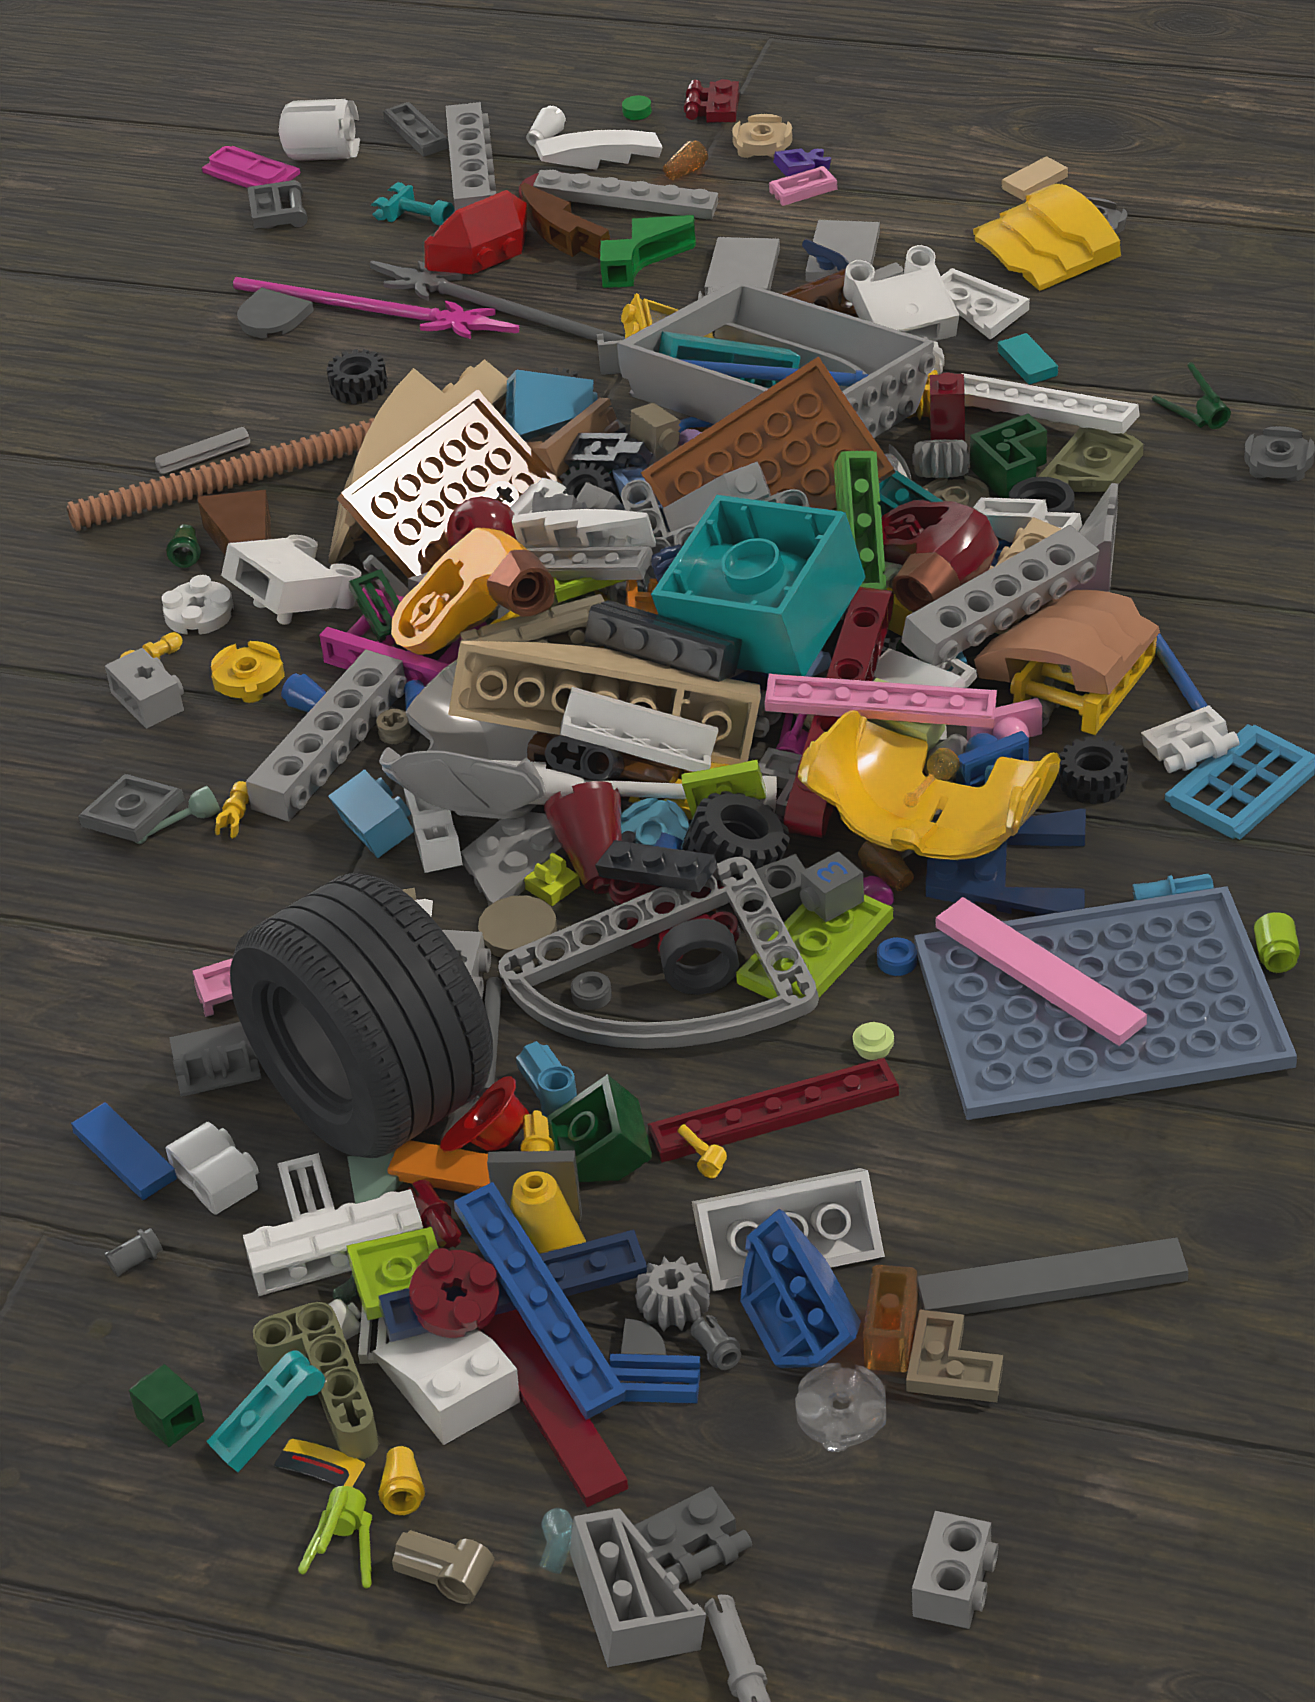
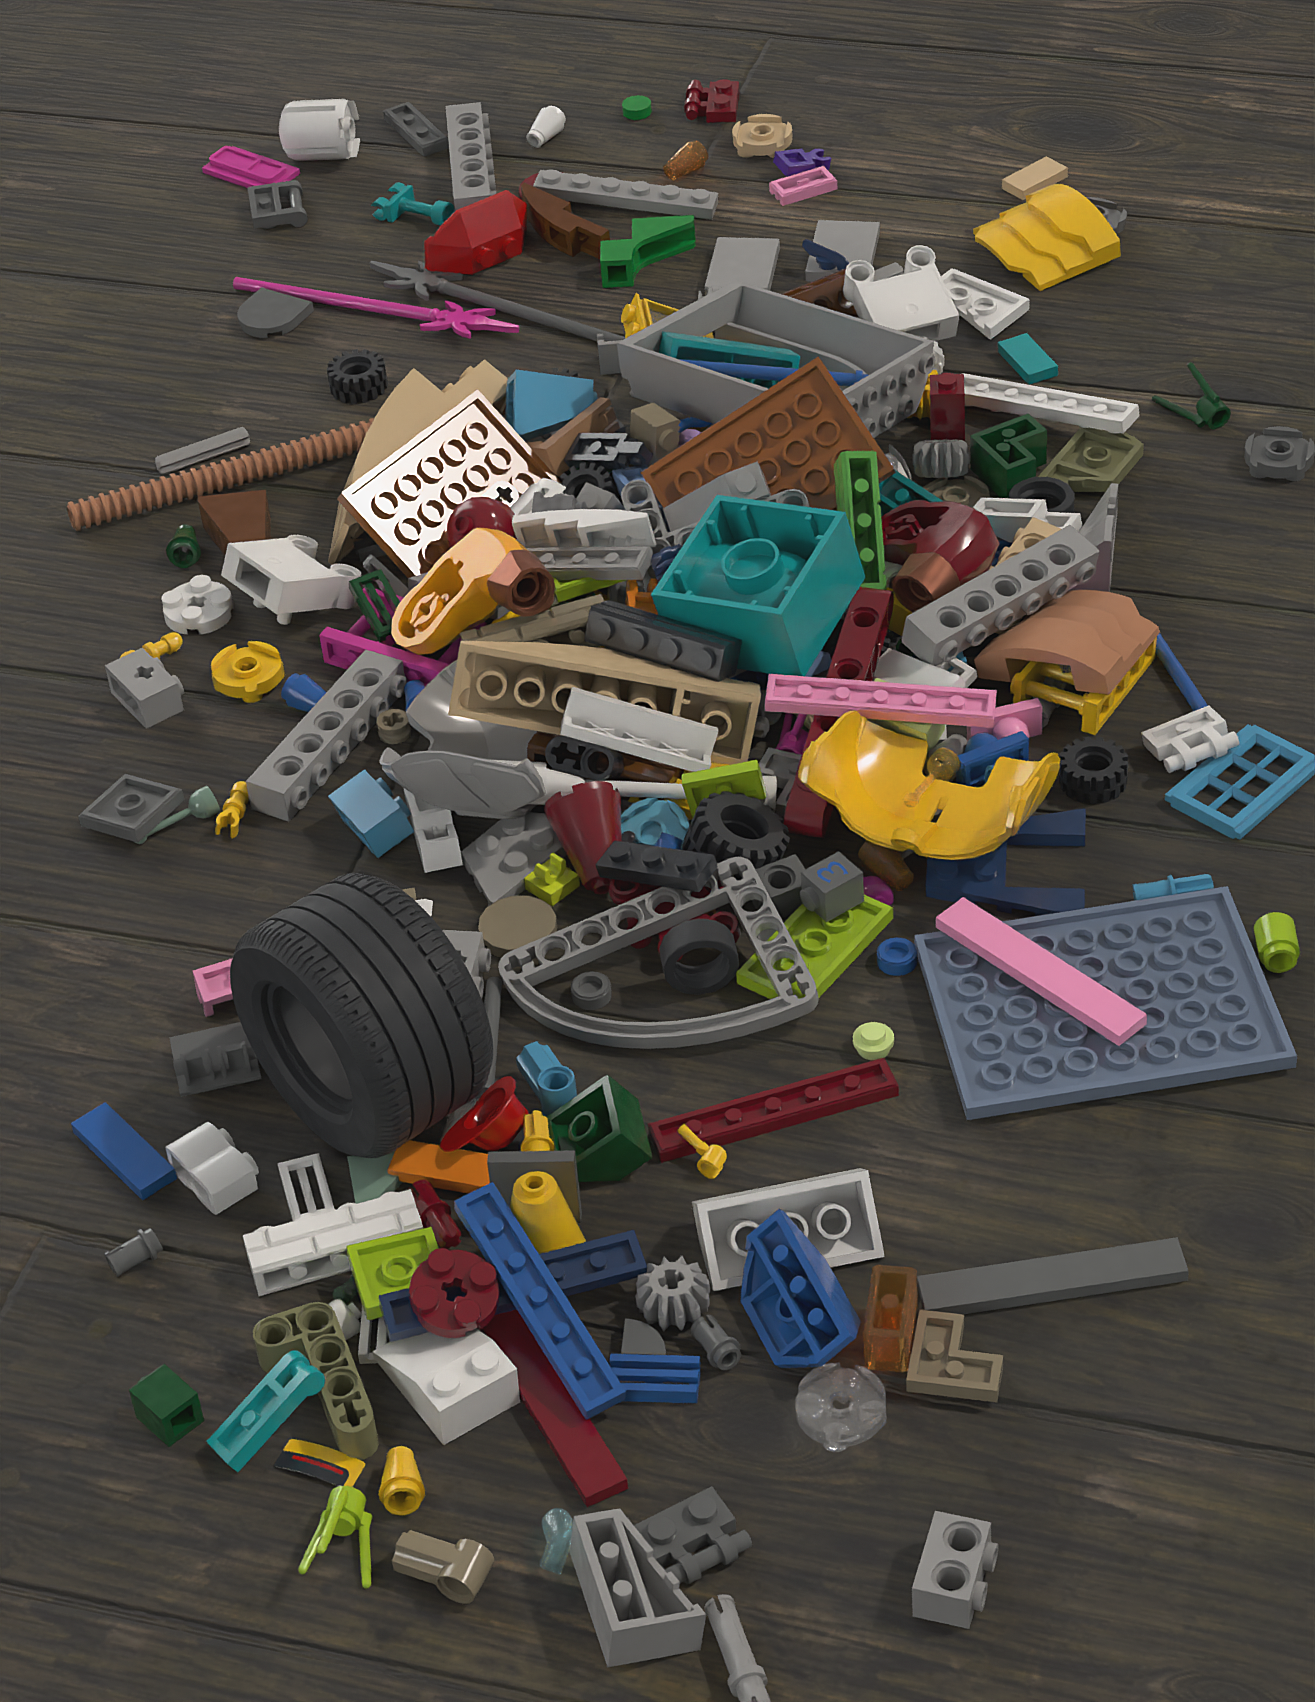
white slope [534,130,663,170] -> none

